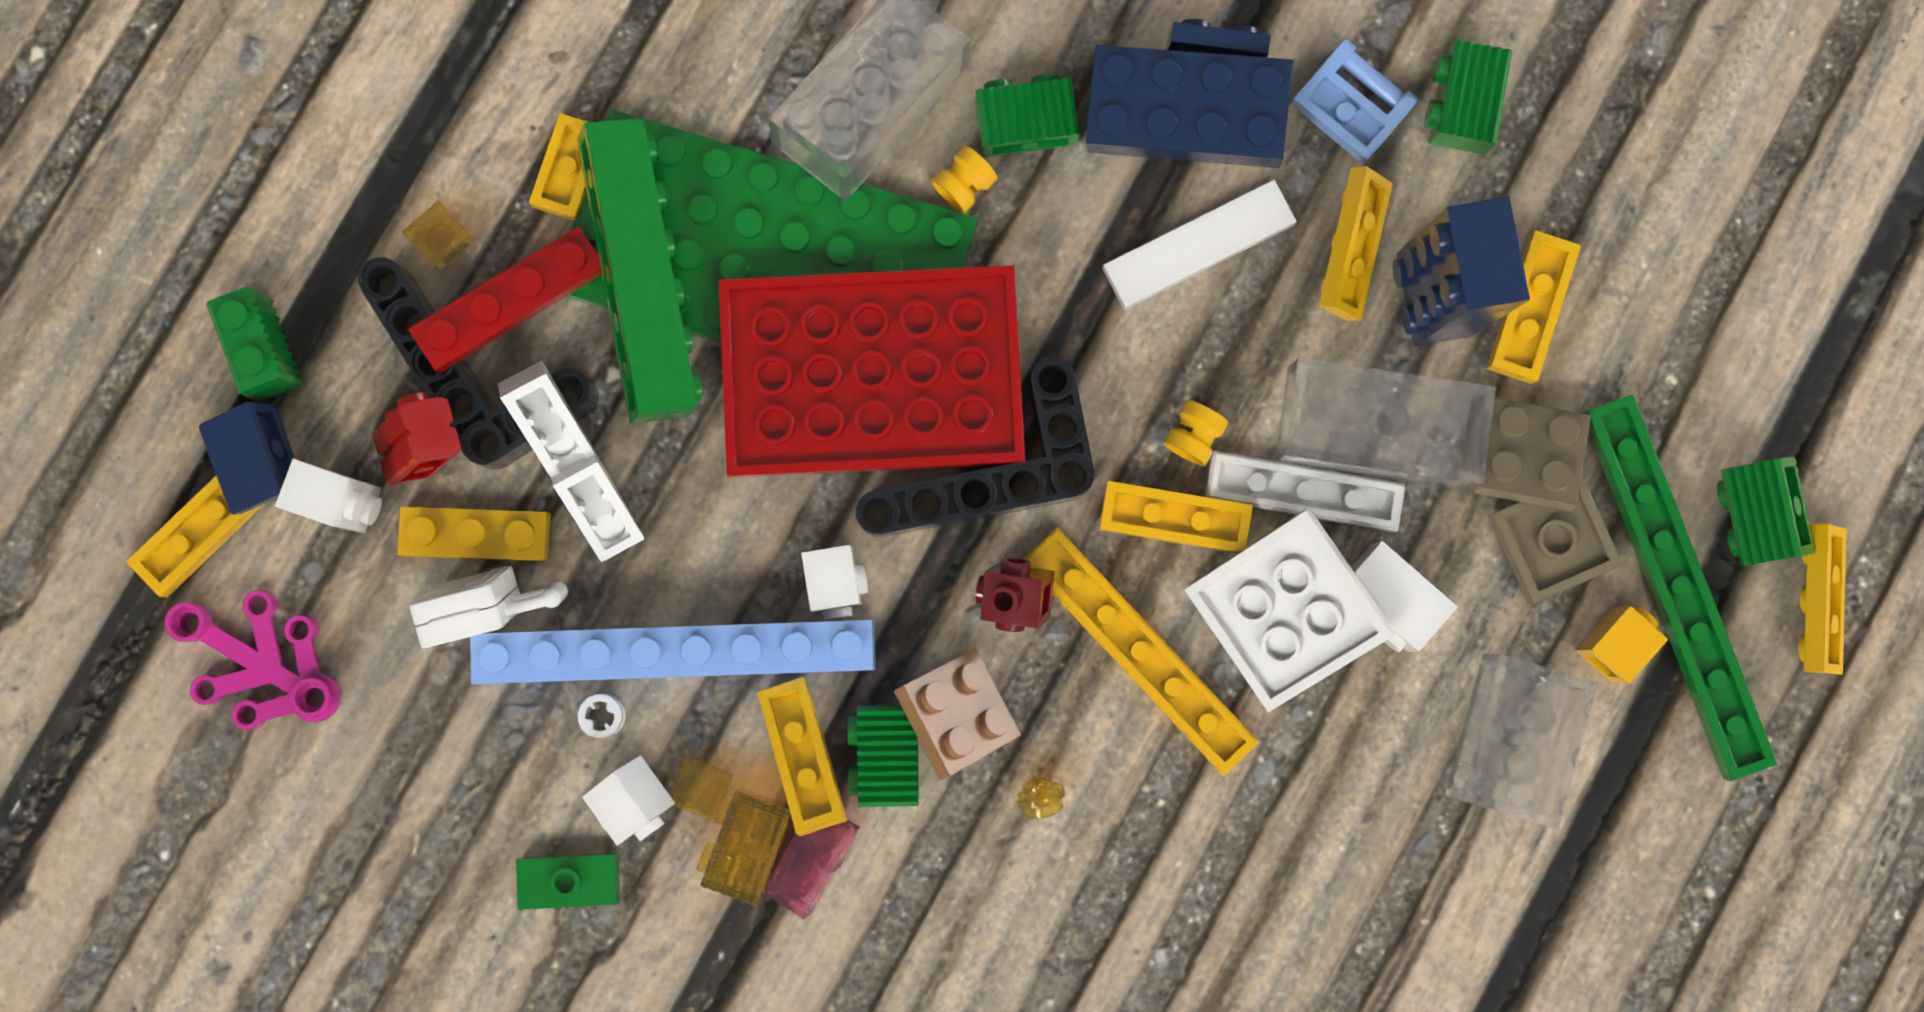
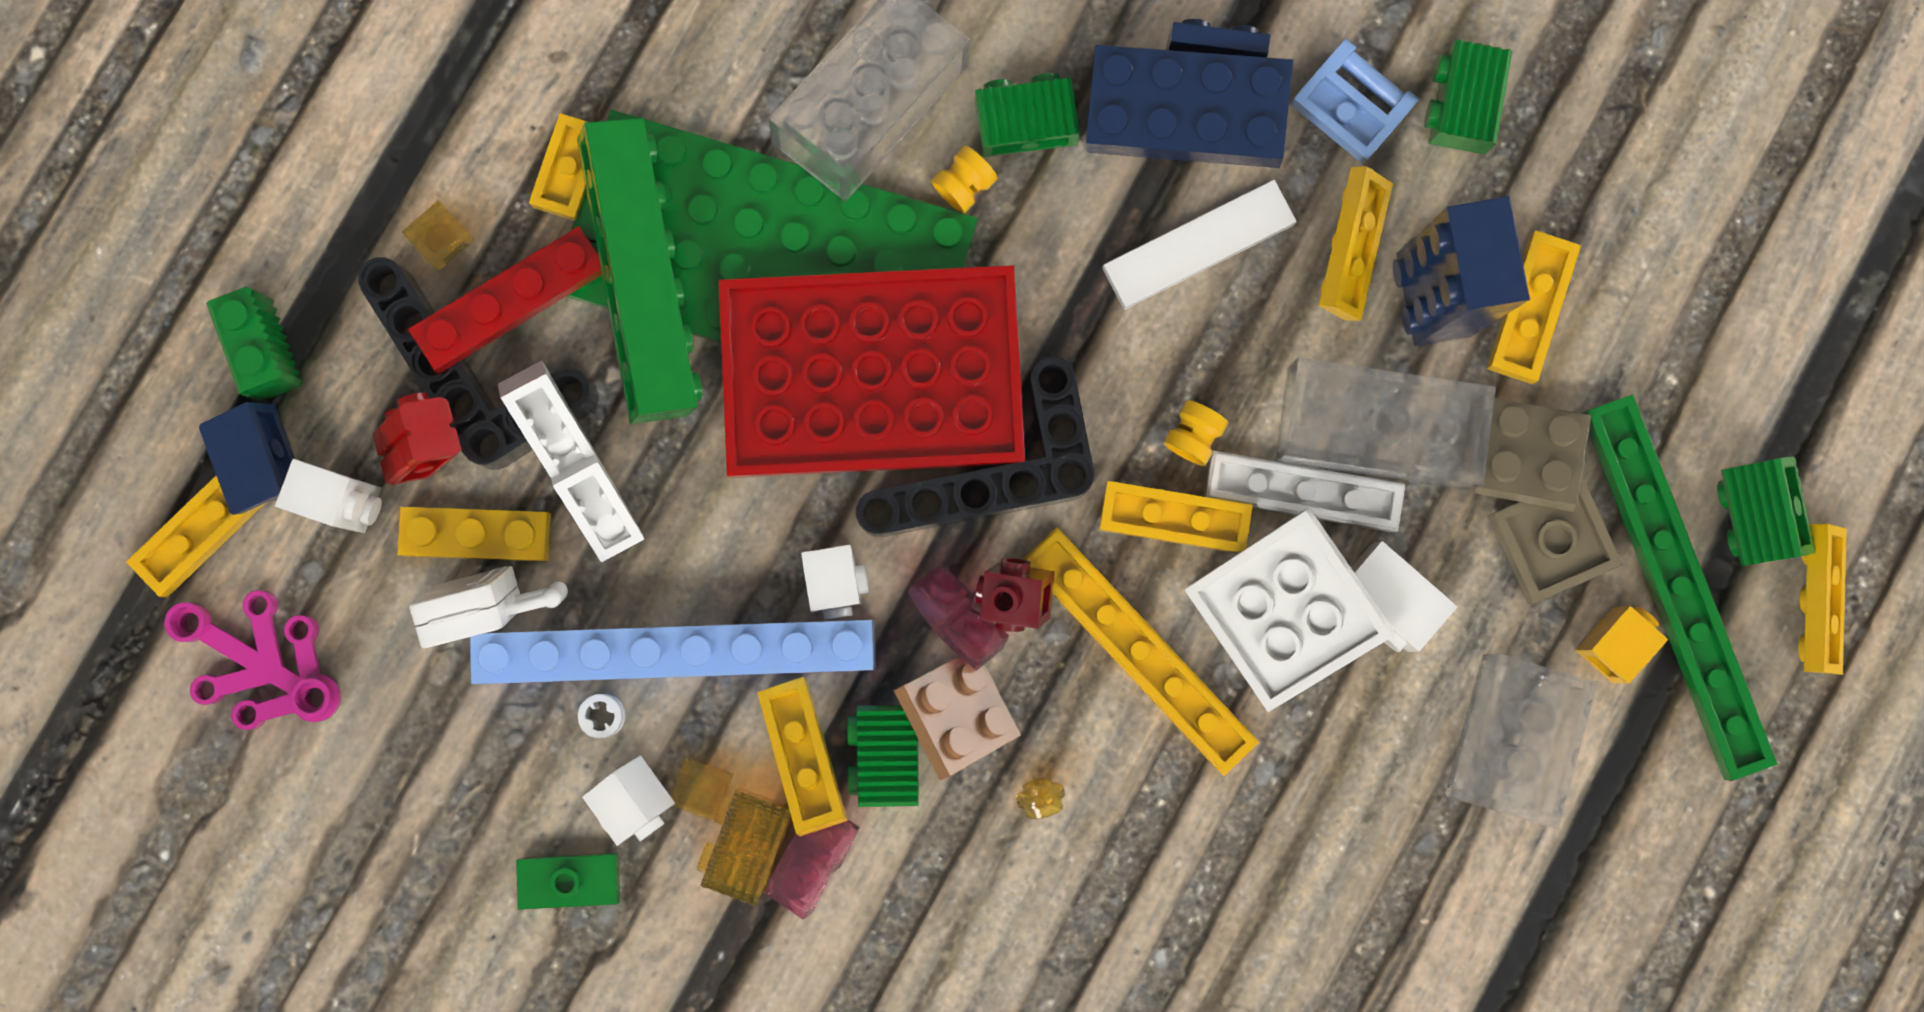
none -> clear pink slope [909,566,1009,671]

